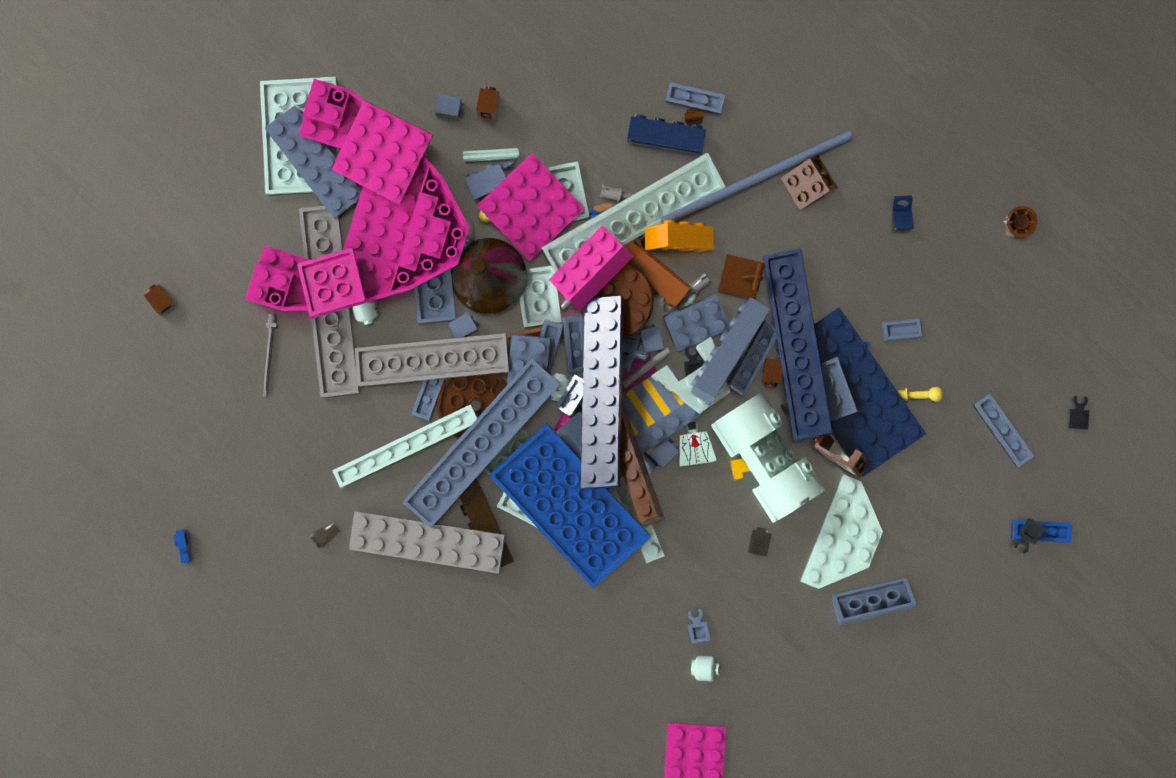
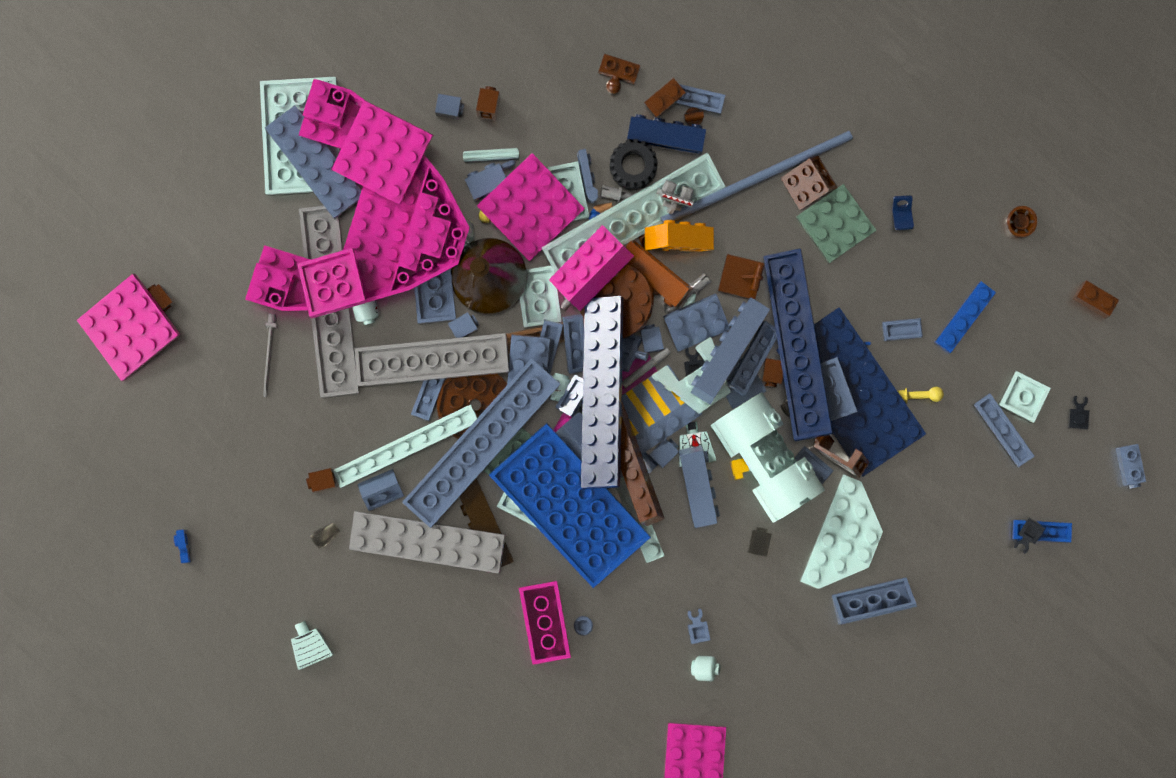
none -> dark pink plate [77,274,181,381]
none -> light aqua torso [291,621,334,670]
none -> reddish brown brick [306,468,337,493]
none -> sand blue panel [358,469,404,511]
none -> dark pink brick [519,581,571,665]
none -> sand blue tile [574,616,593,636]
none -> sand blue hinge [577,149,598,204]
none -> reddish brown plate [598,54,640,94]
none -> black tyre [610,139,658,190]
none -> reddish brown brick [644,78,686,117]
none -> light grey hips [657,180,694,214]
none -> sand blue brick [679,446,720,528]
none -> sand blue tile [726,375,767,409]
none -> sand blue tile [794,446,834,484]
none -> sand green plate [796,184,876,263]
none -> blue plate [934,281,996,354]
none -> light aqua plate [999,371,1051,423]
none -> reddish brown brick [1073,280,1119,319]
none -> sand blue brick [1116,444,1146,489]

